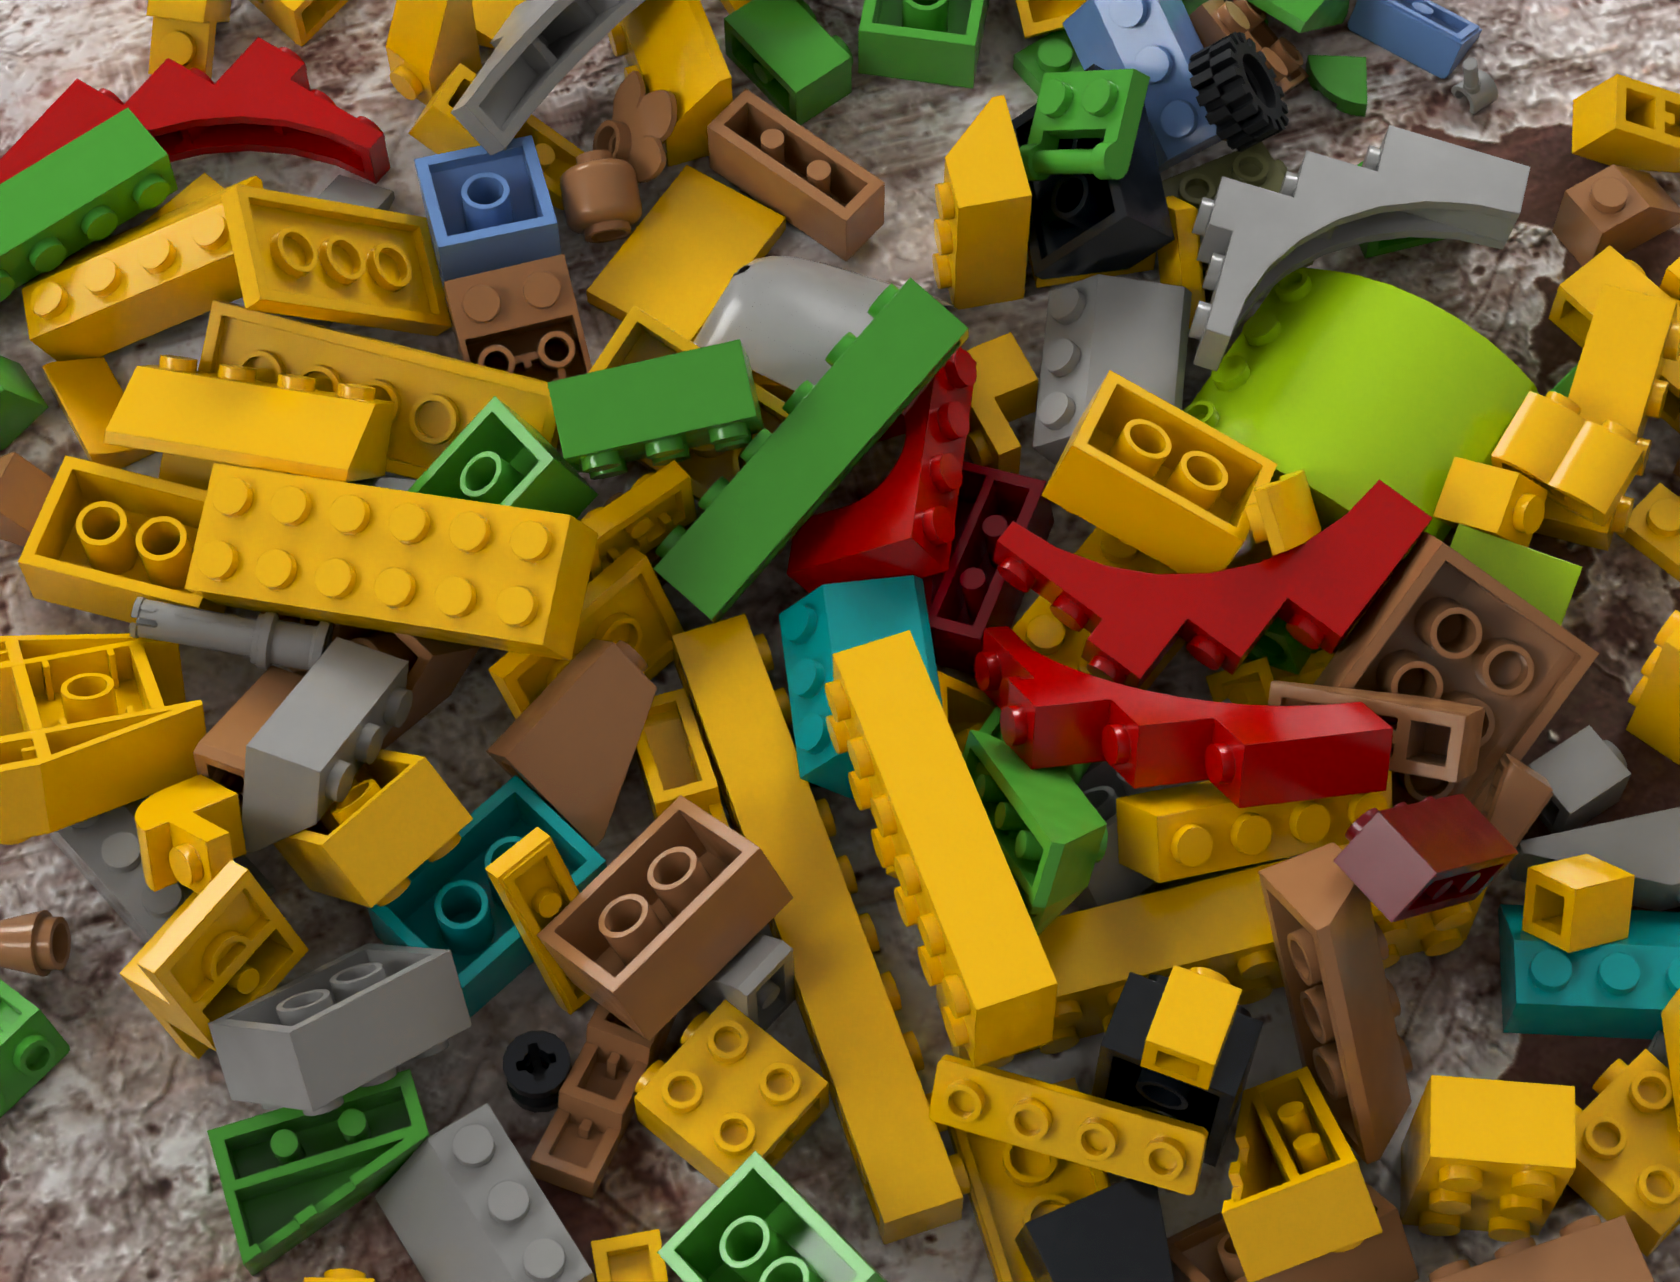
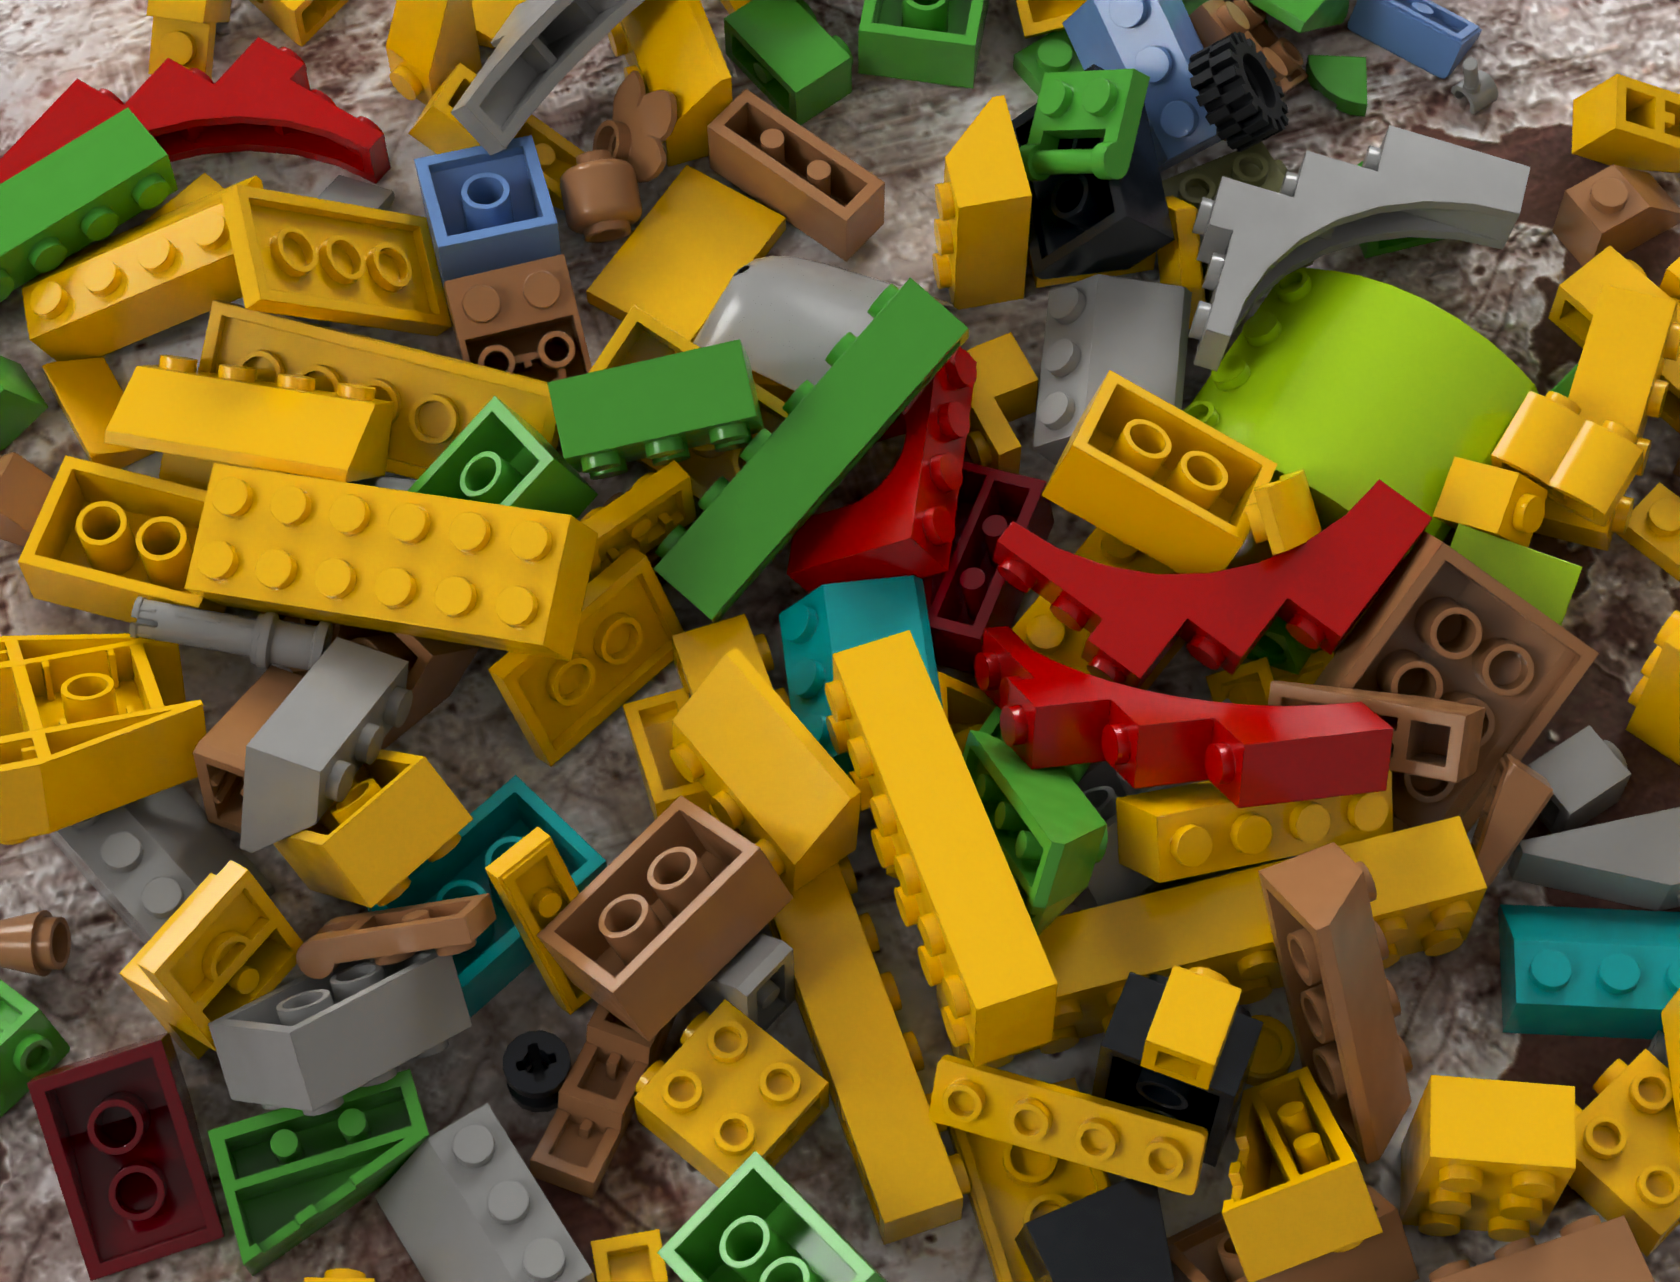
yellow brick [135,774,247,894] -> none
medium nougat slope [486,638,657,848] -> none
dark red brick [1333,794,1519,923] -> none
yellow brick [1522,854,1635,953] -> none
none -> dark red slope [27,1032,226,1281]
none -> medium nougat plate [296,893,497,979]
none -> yellow slope [670,646,861,893]
none -> yellow tile [1246,1015,1295,1086]

